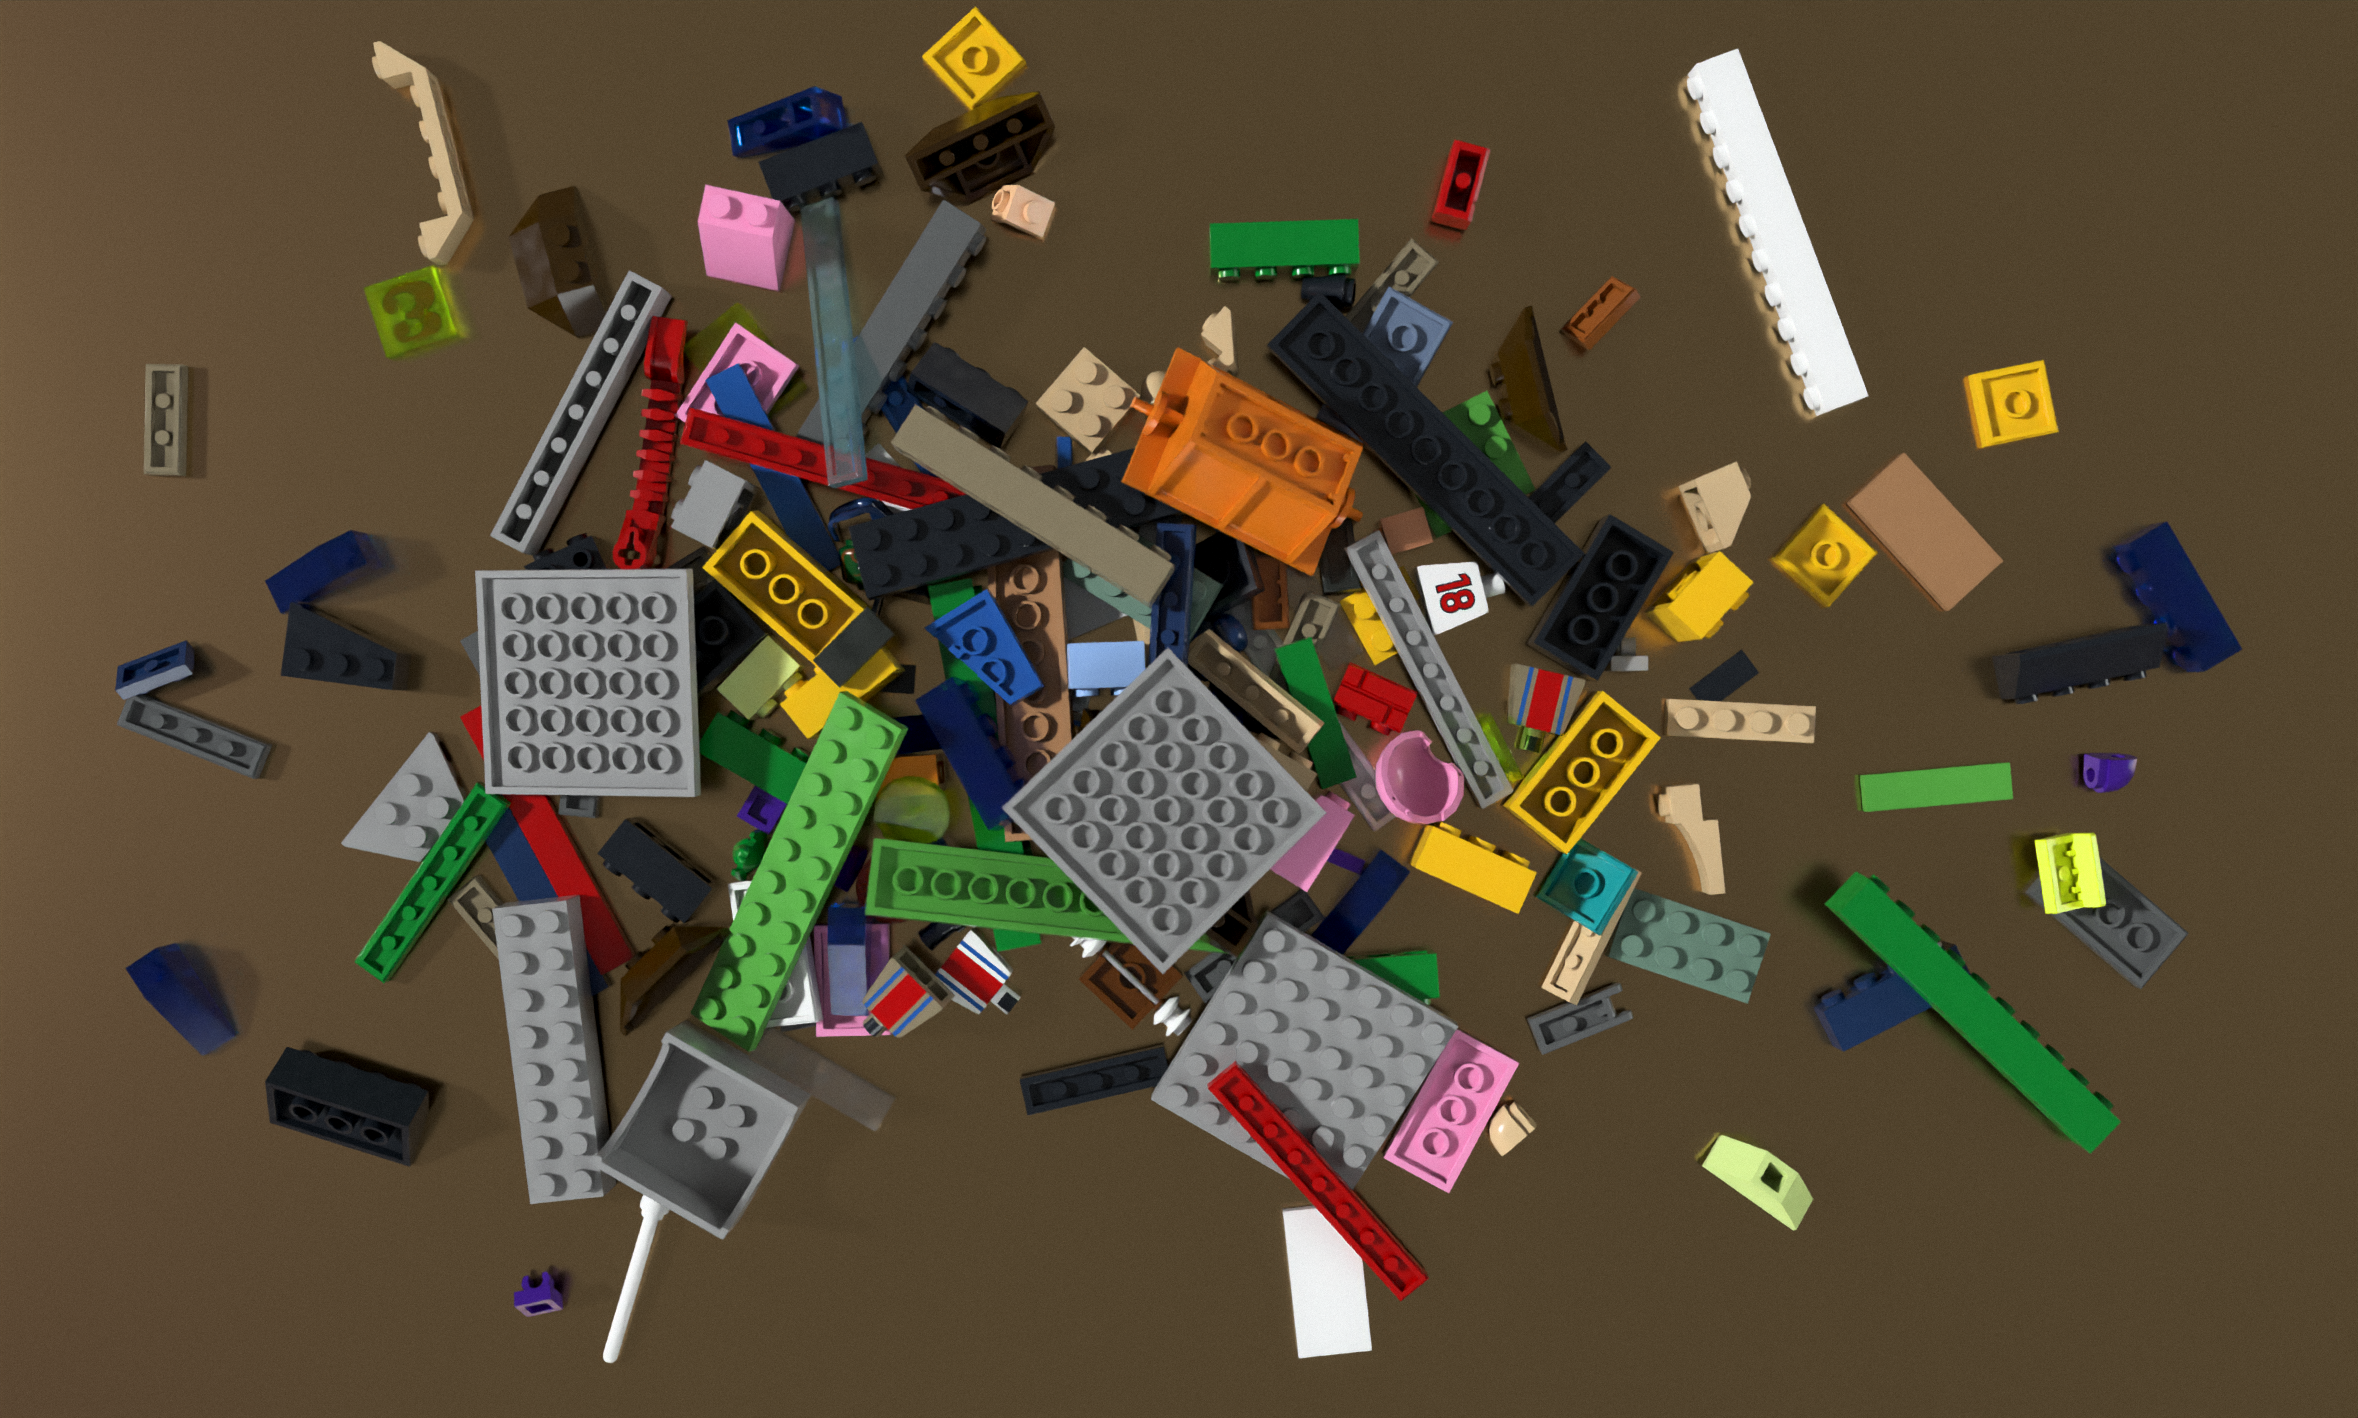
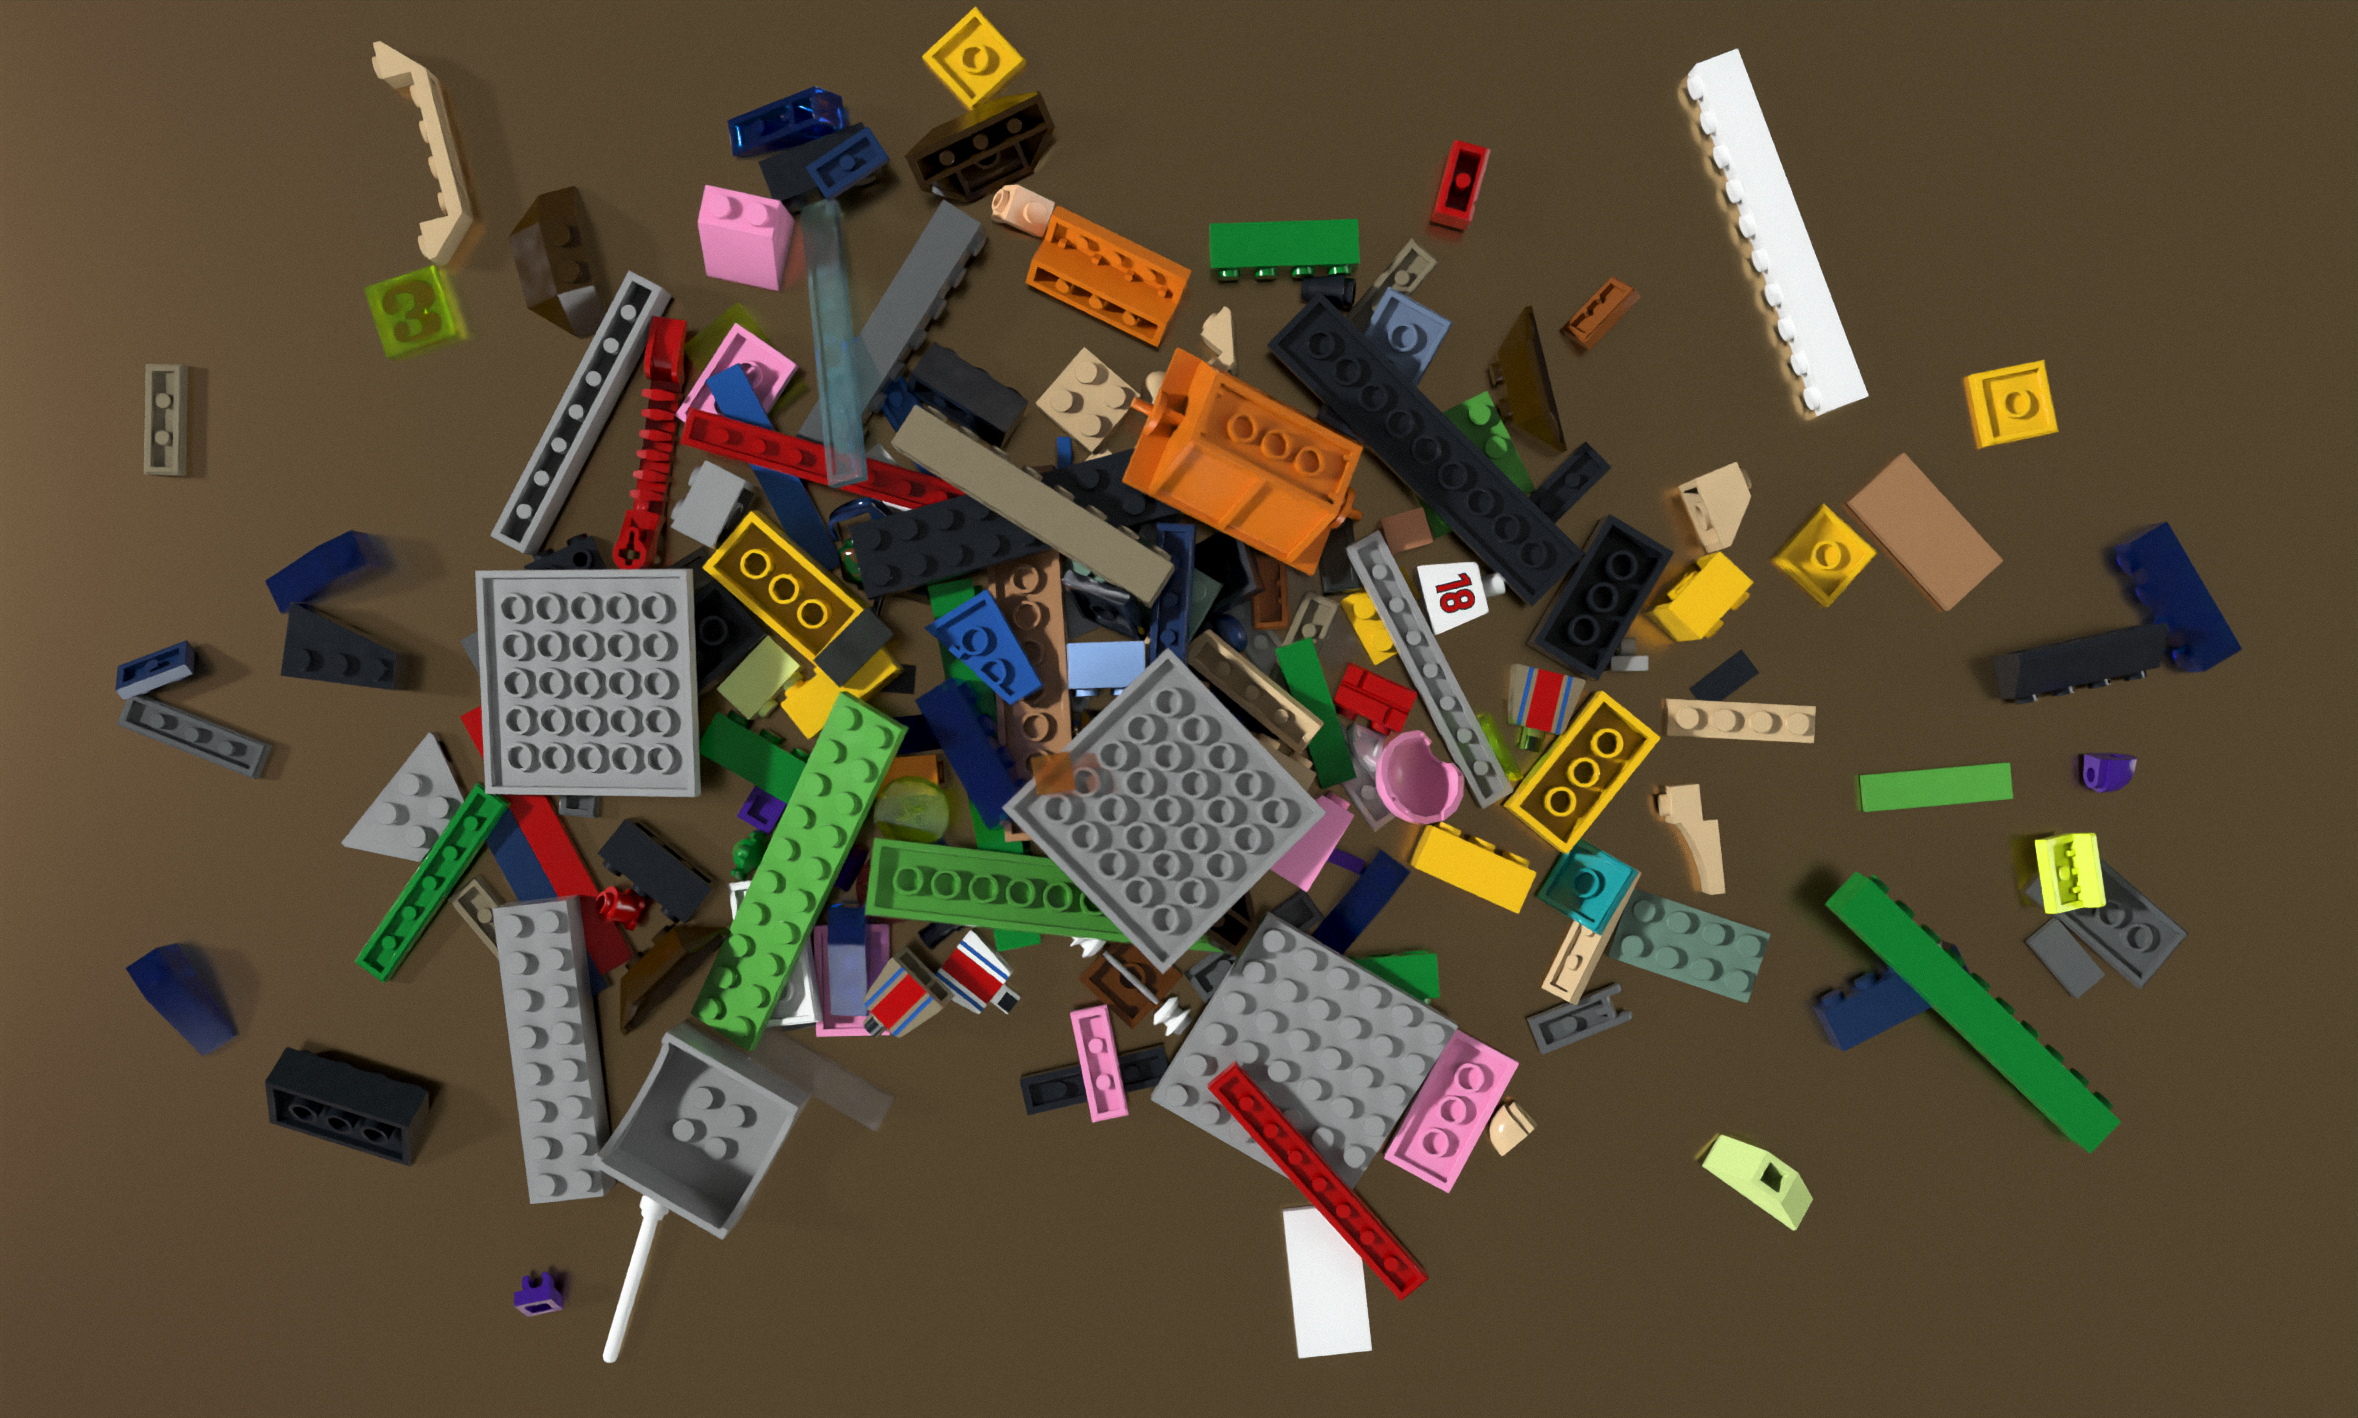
none -> red brick [595,886,645,931]
none -> dark blue plate [805,126,891,202]
none -> orange brick [1025,205,1192,347]
none -> clear orange tile [1030,751,1076,796]
none -> black tile [1062,569,1150,641]
none -> bright pink tile [1070,1004,1129,1122]
none -> white tile [1348,722,1386,772]
none -> dark grey tile [2025,918,2105,999]

